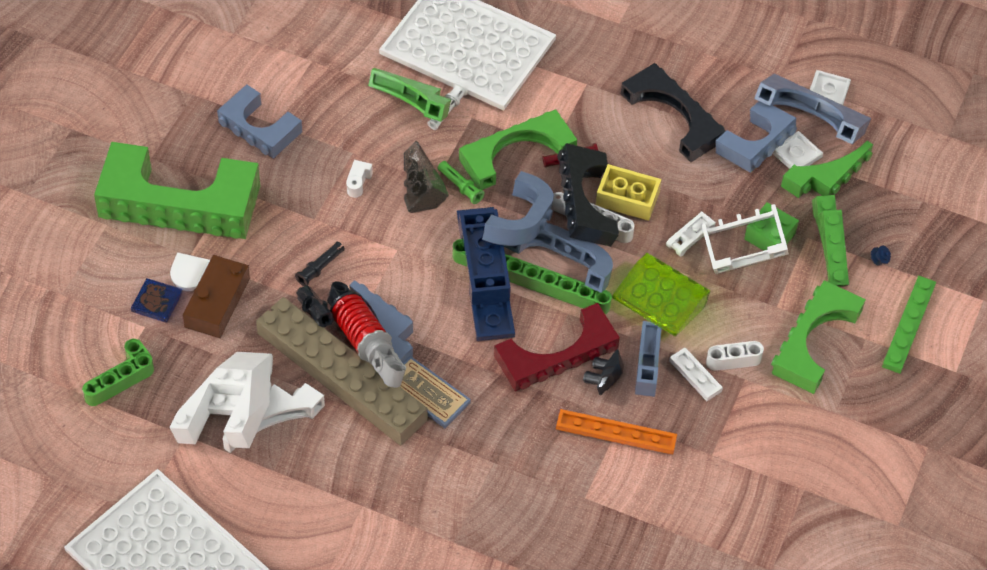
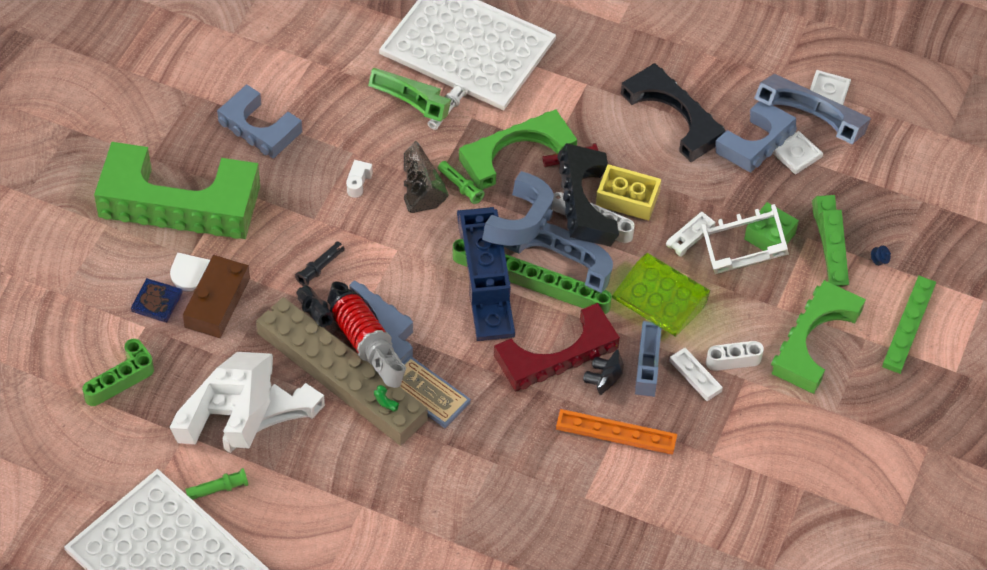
bright green arch [781,140,873,198] -> none
none -> bright green pin [185,468,249,500]
none -> green arm [374,385,399,412]

